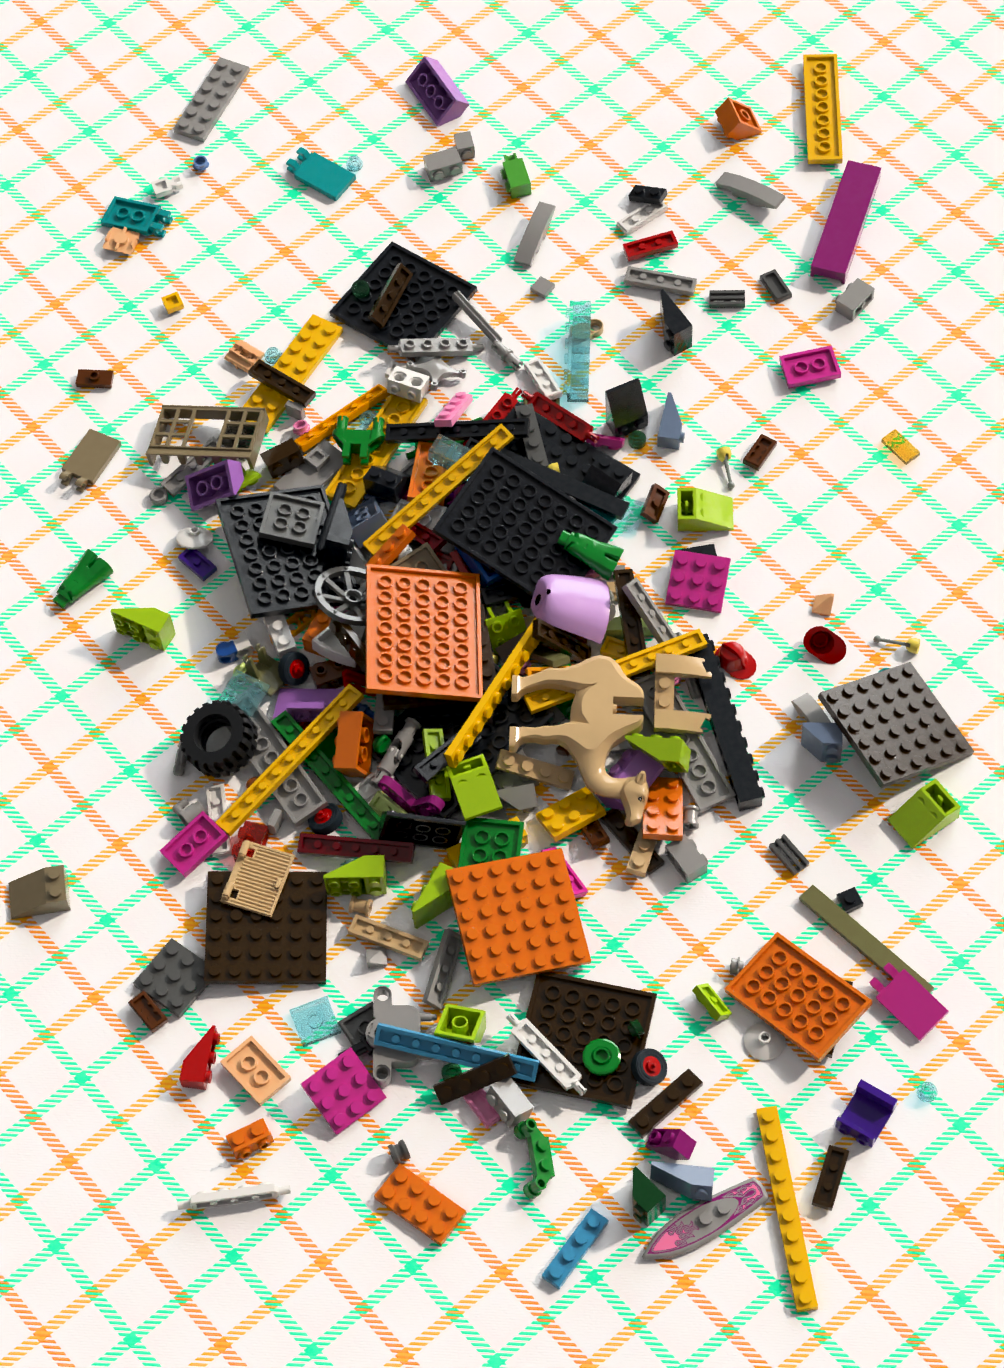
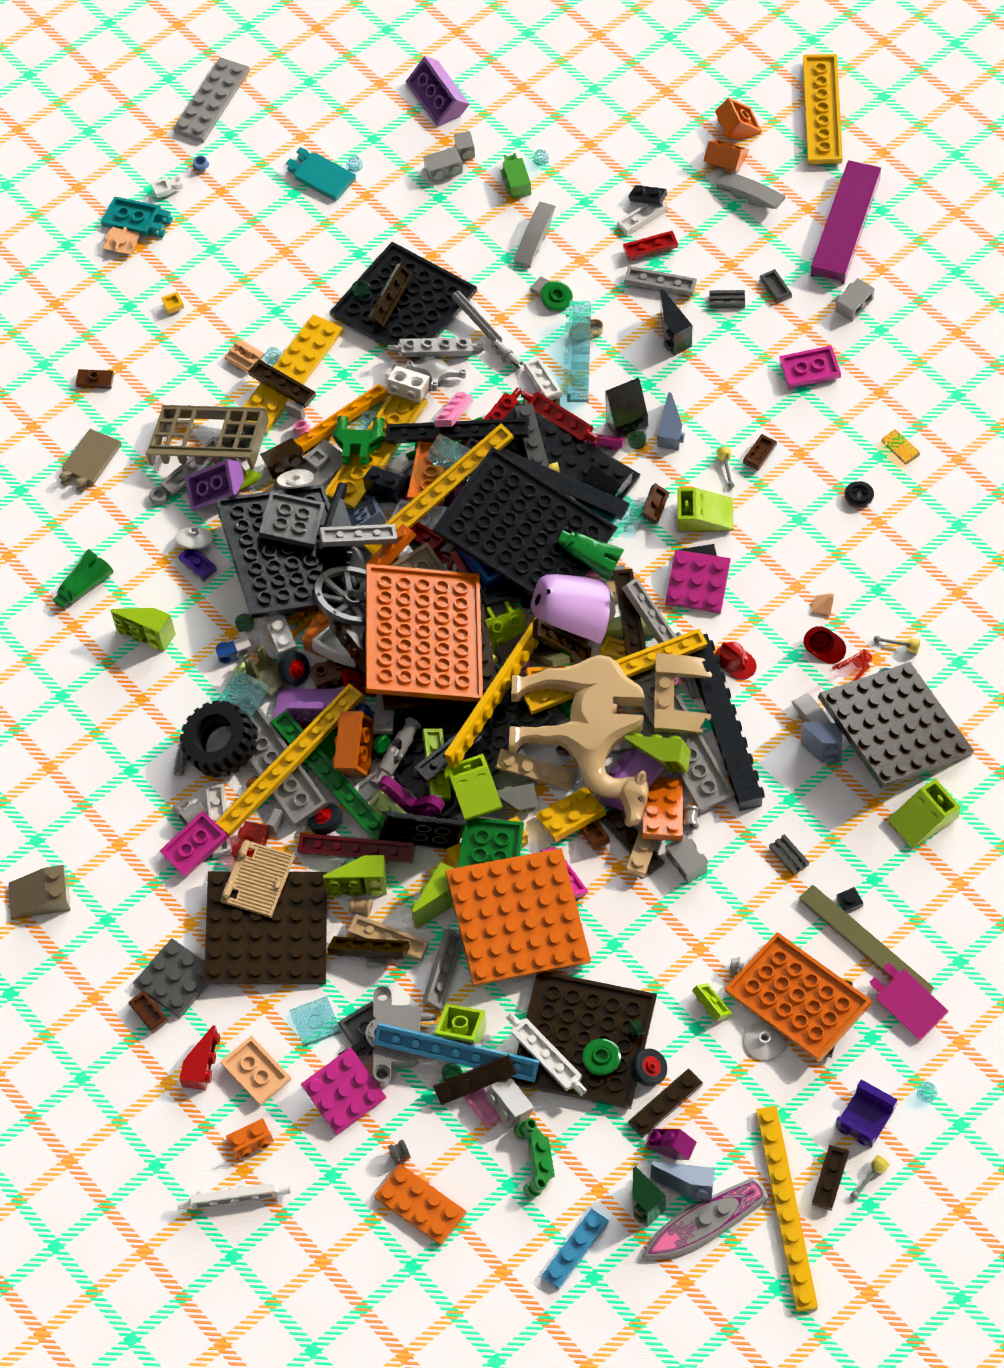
none -> clear green tile [235,613,255,633]
none -> white dish [277,469,314,489]
none -> light grey plate [319,524,398,547]
none -> dark brown plate [327,936,410,960]
none -> clear light blue plate [532,149,549,166]
none -> green wheel [540,280,573,312]
none -> orange slope [703,139,749,173]
none -> clear red plant [832,649,873,681]
none -> black gear [844,481,874,508]
none -> hinge [850,1155,890,1200]

